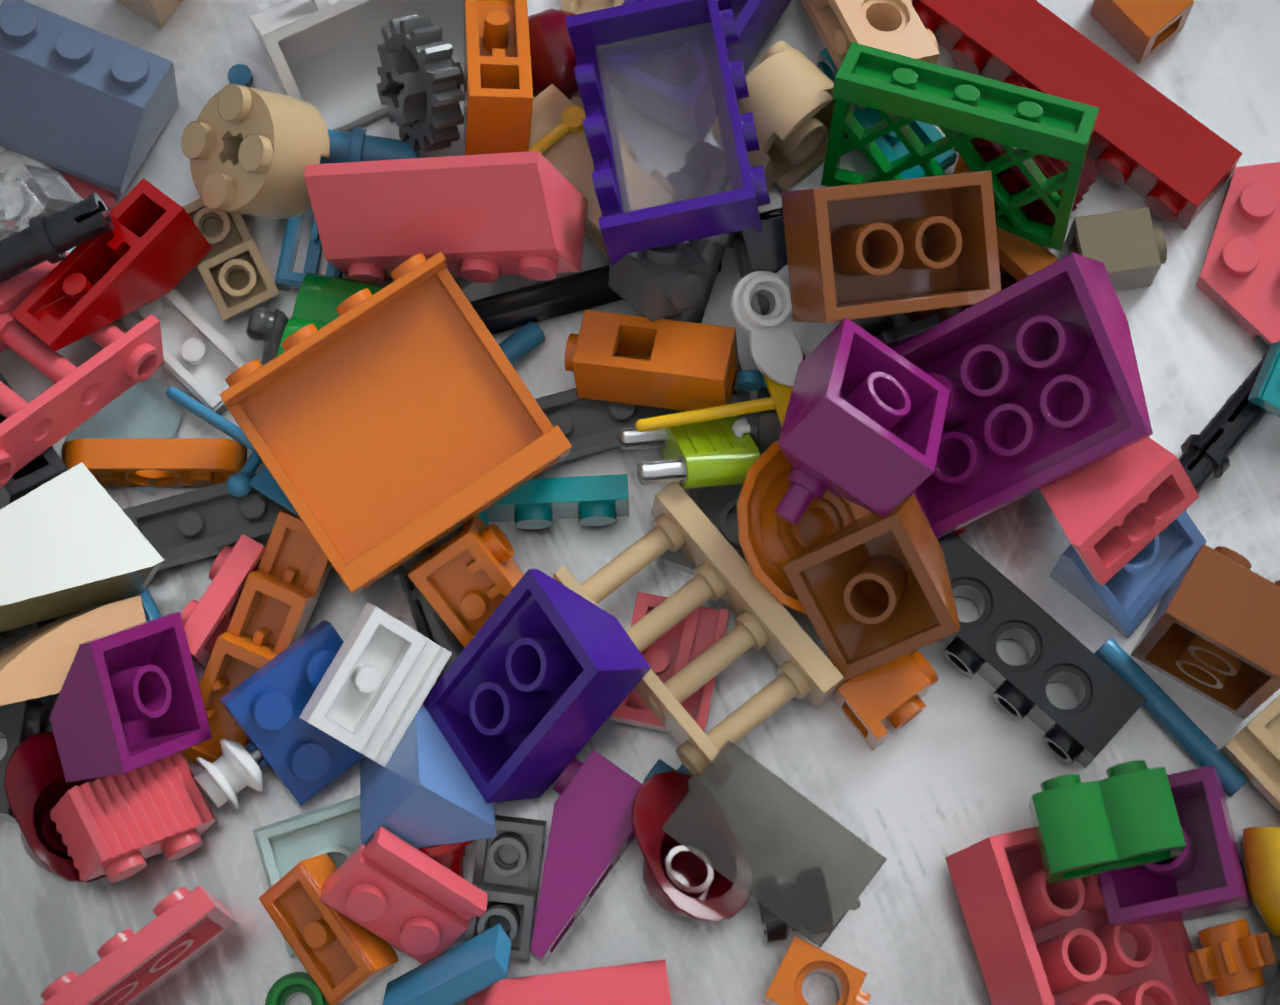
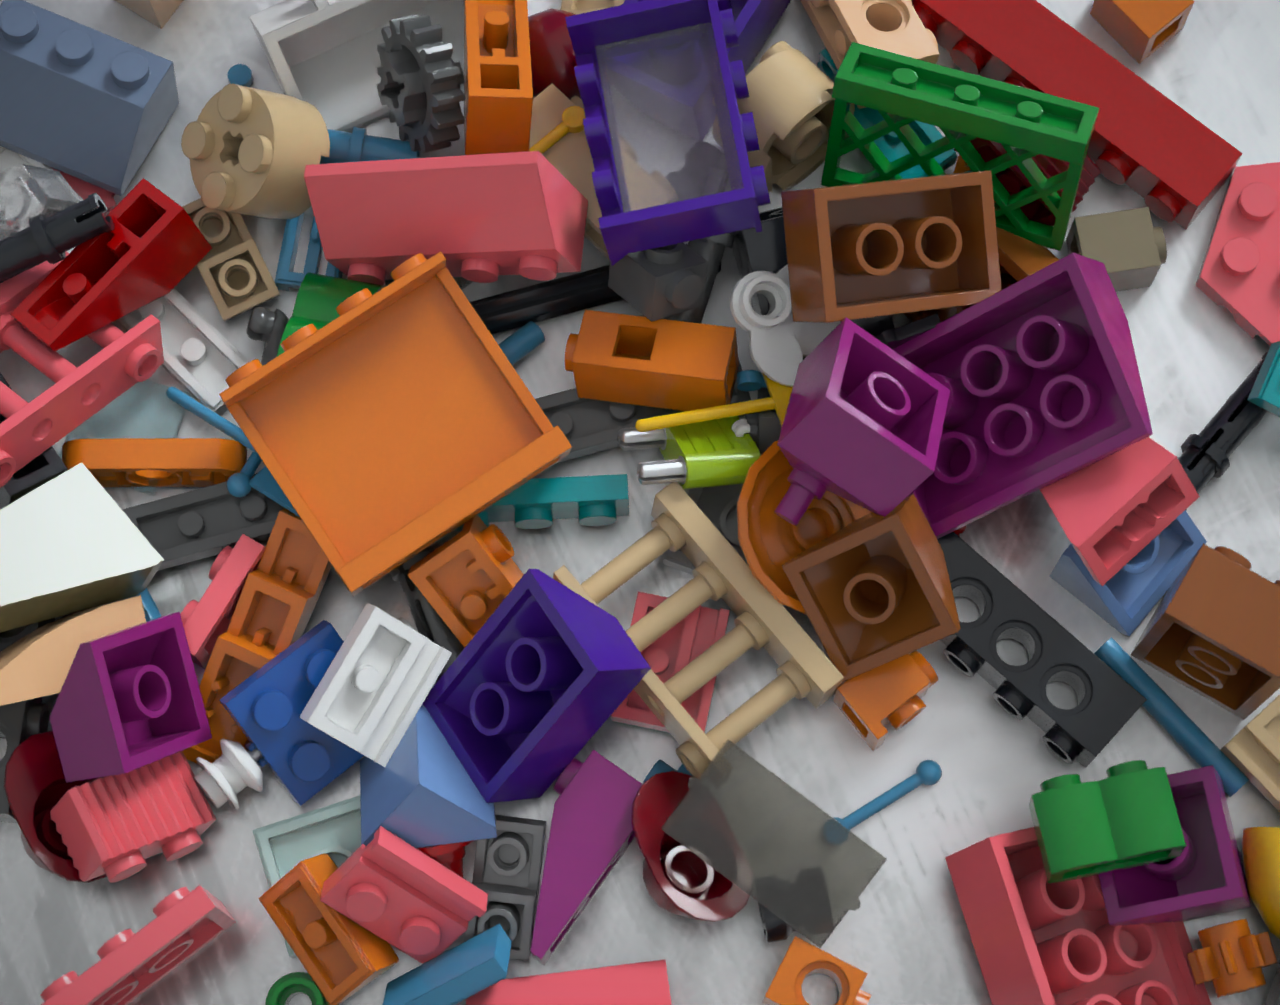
none -> dark azure hinge [822,760,942,845]

